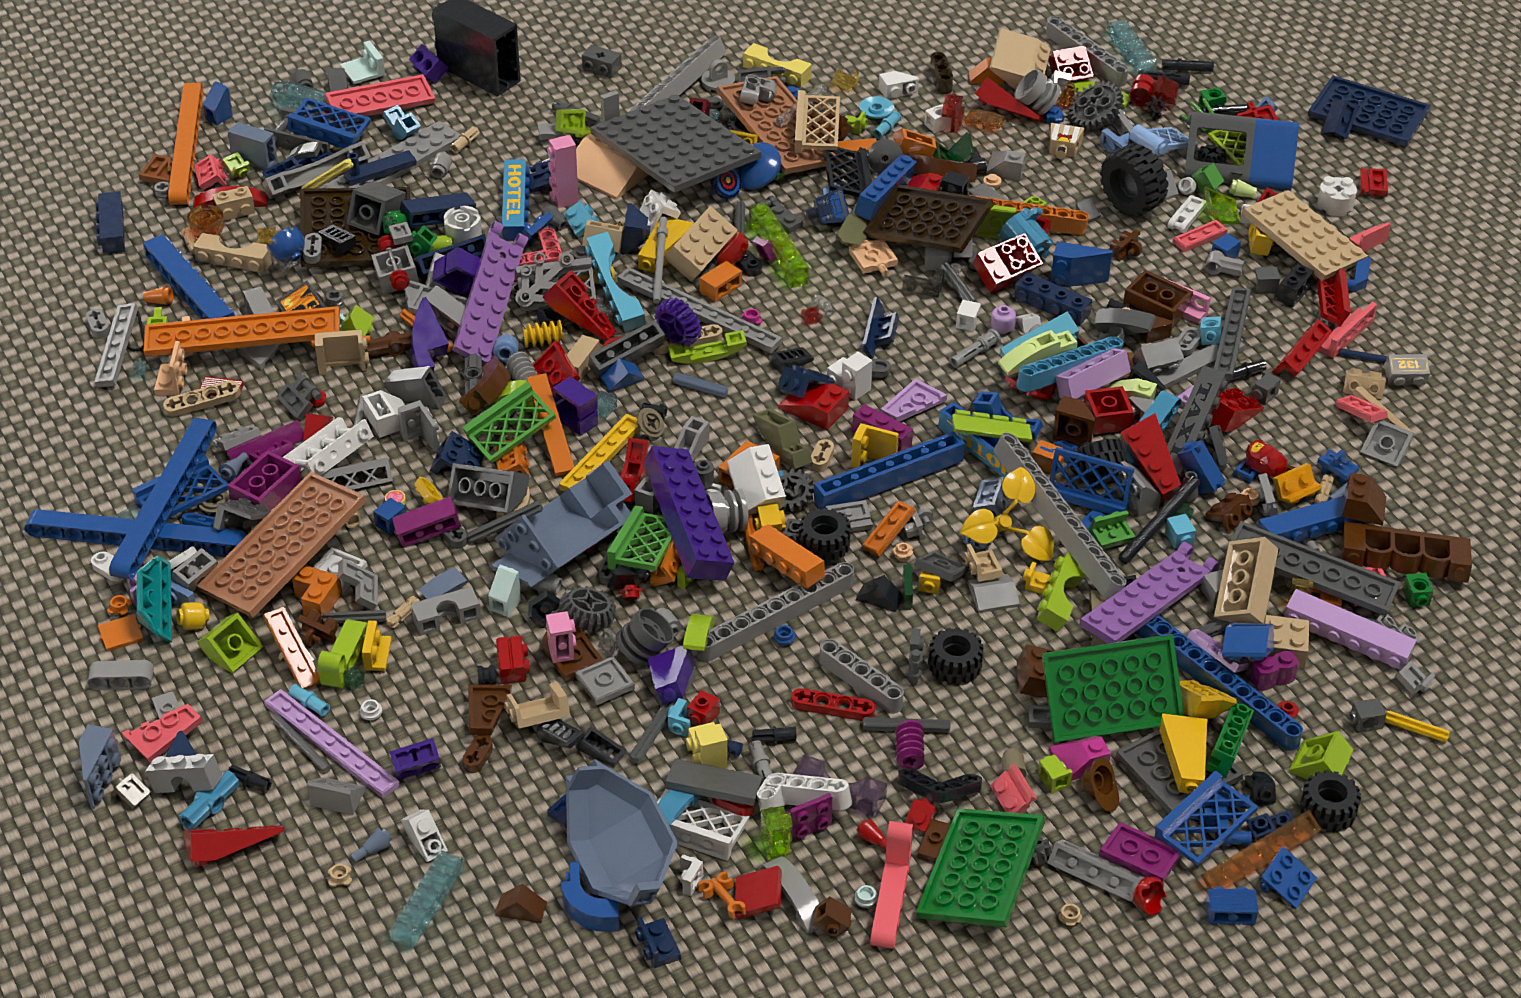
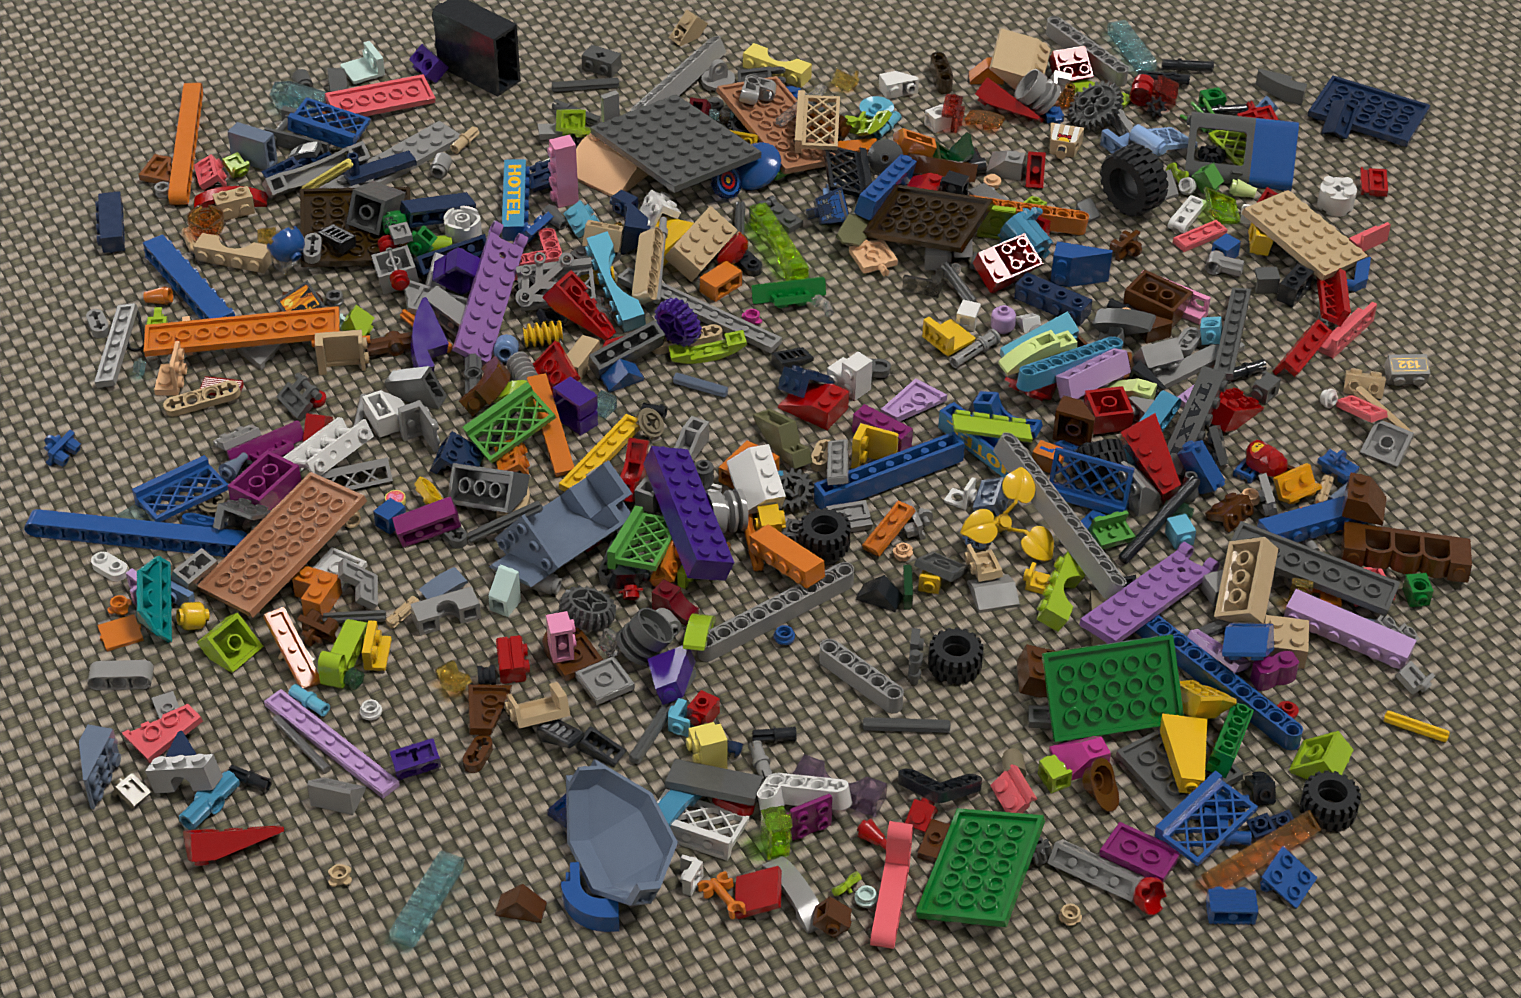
blue beam [109,417,217,580] -> none
white tile [169,546,197,569] -> none
blue slope [203,81,233,125] -> none
light grey beam [242,286,273,315] -> none
sand blue cone [351,828,392,862] -> none
dark azure brick [382,105,421,140] -> none
white slope [401,810,448,862] -> none
black bracket [528,590,560,627] -> none
dark blue bracket [635,917,681,968] -> none
magenta bracket [752,236,784,262] -> none
red beam [791,688,875,721] -> none
clear red plate [801,307,823,324] -> none
dark blue bracket [862,297,899,358] -> none
magenta piece [896,720,925,770] -> none
dark blue bar [1340,348,1388,363] -> none
dark grey brick [1349,698,1387,733] -> none
none -> blue hips [44,430,81,467]
none -> clear yellow bracket [435,660,472,693]
none -> dark grey axle [551,78,619,92]
none -> dark blue brick [609,190,638,220]
none -> tan beam [632,227,664,305]
none -> dark red arch [651,579,699,626]
none -> tan slope [669,10,708,46]
none -> green bracket [751,277,826,308]
none -> light grey tile [827,439,849,485]
none -> lime piece [831,871,862,896]
none -> lime slope [857,110,892,136]
none -> yellow bracket [922,317,976,357]
none -> white bracket [944,477,977,510]
none -> red slope [1025,151,1046,188]
none -> lime piece [1166,162,1189,183]
none -> dark grey slope [1256,69,1307,105]
none -> white plate [1320,389,1338,408]

